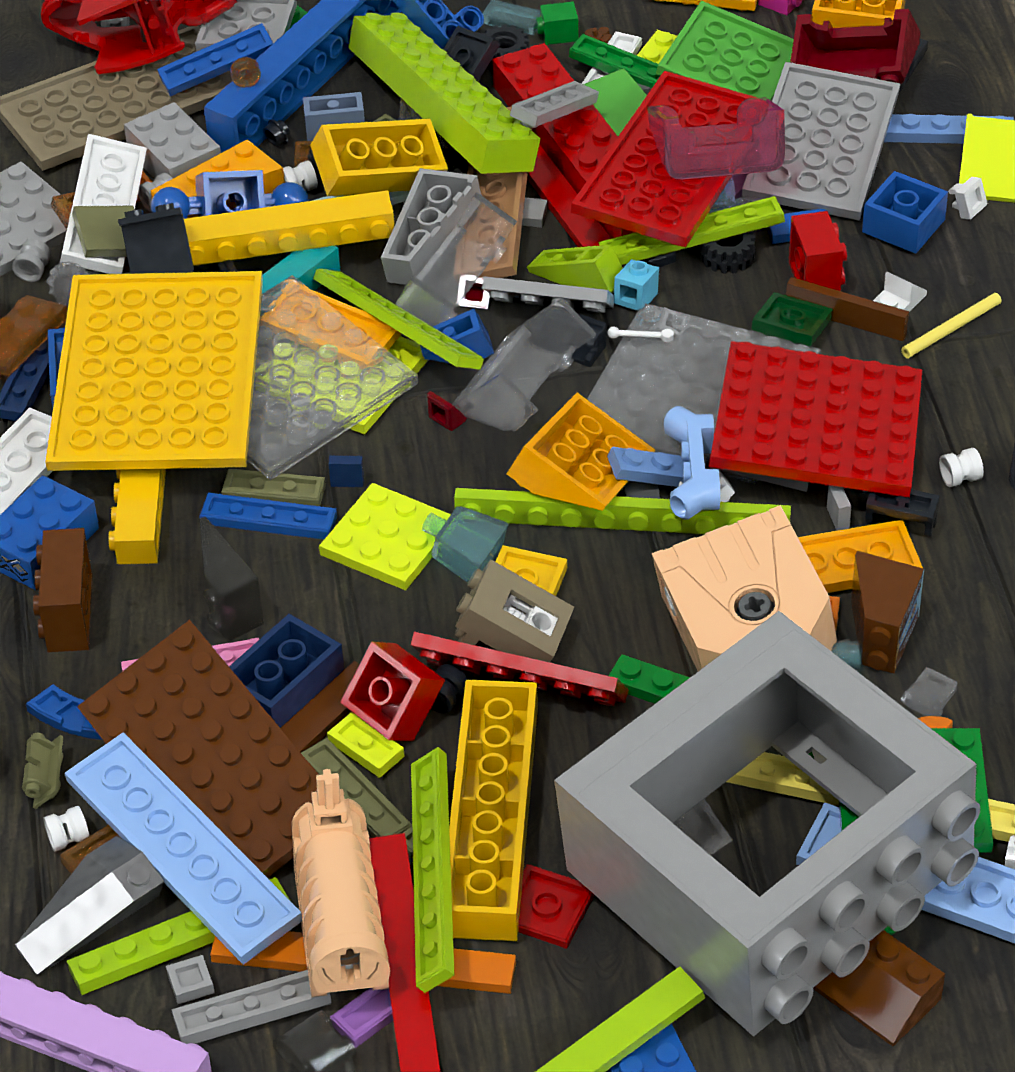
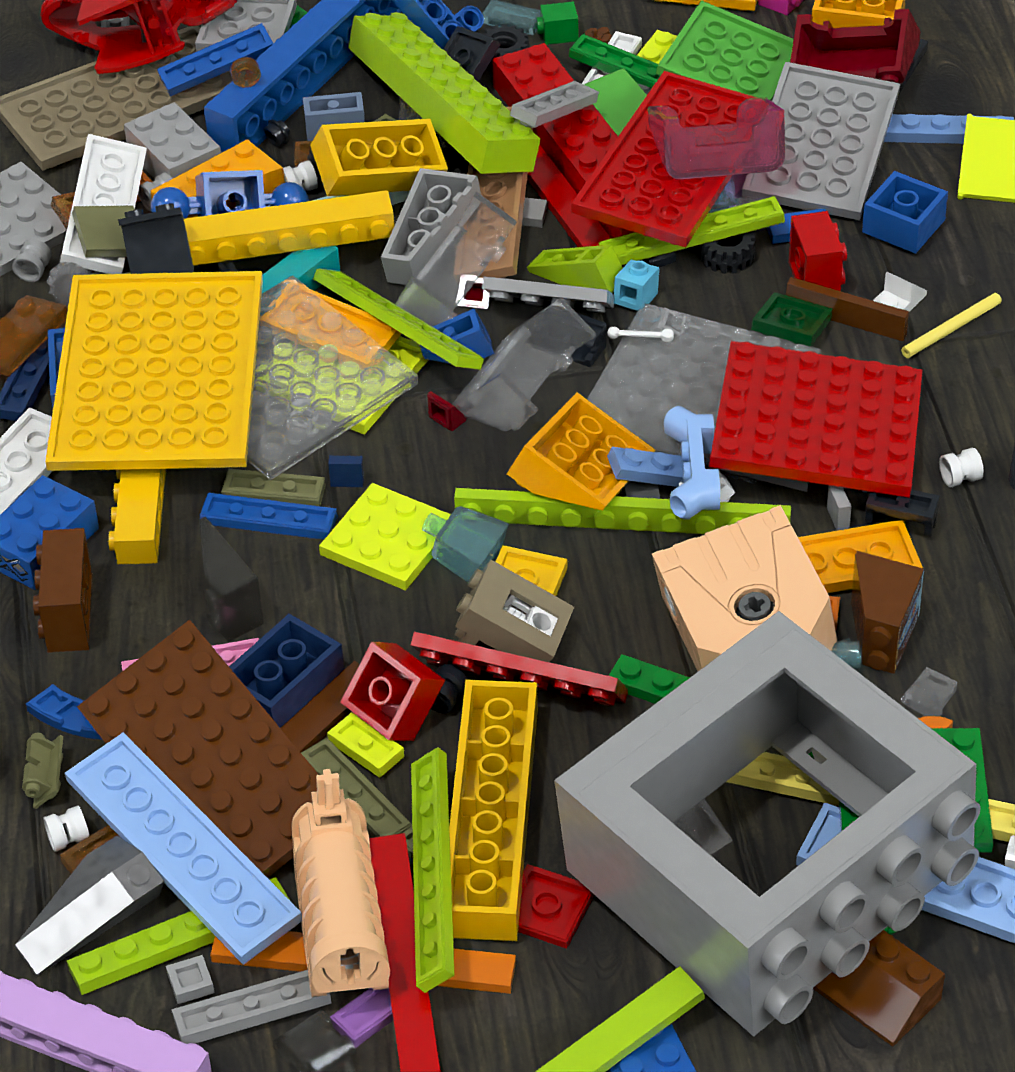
white tile [949,177,987,220] -> none

